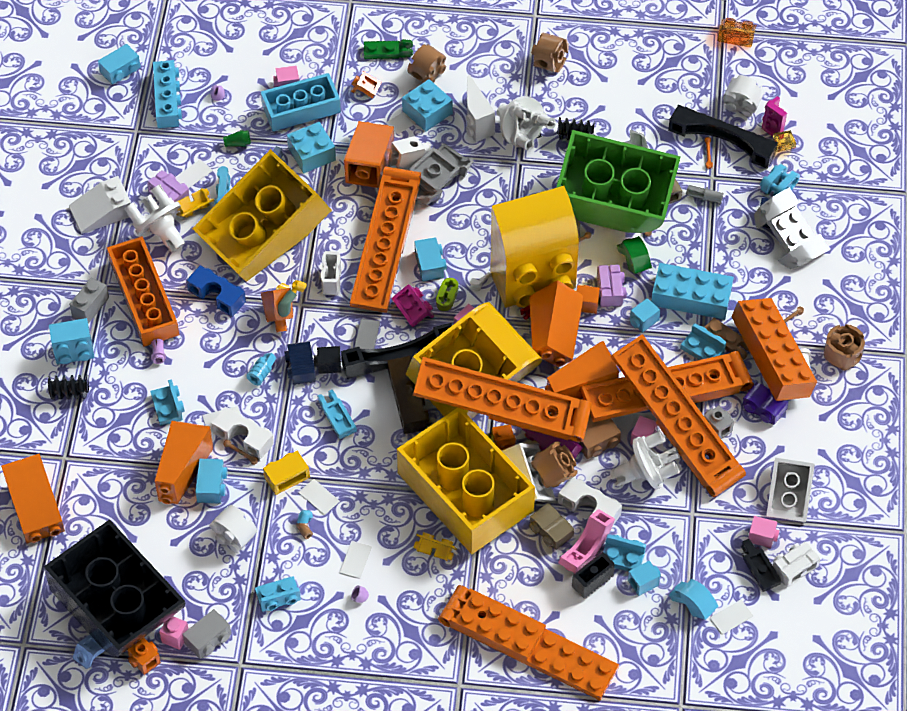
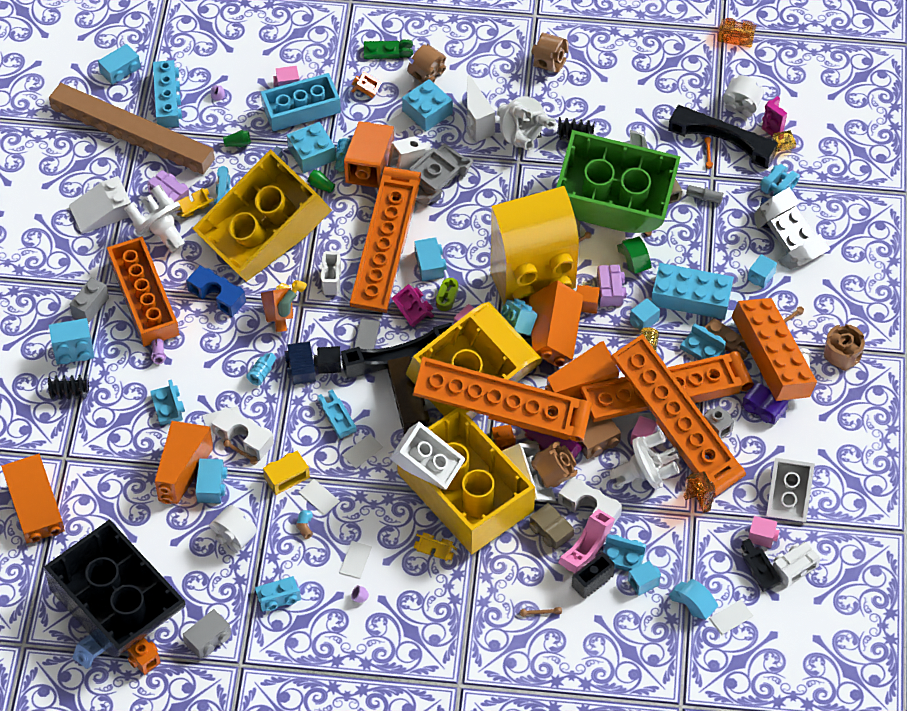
bright pink brick [159,616,189,650] -> none
orange hinge [438,585,619,701] -> none
white hand [469,272,491,291] -> none
none -> medium nougat brick [49,82,215,175]
none -> green cone [307,170,336,194]
none -> medium azure hinge [335,138,351,172]
none -> white sticker [342,434,384,468]
none -> white slope [390,422,465,490]
none -> medium azure brick [501,298,538,335]
none -> medium nougat hinge [519,607,562,617]
none -> clear yellow brick [640,327,659,351]
none -> clear orange bracket [683,471,715,513]
none -> medium azure brick [748,254,777,289]

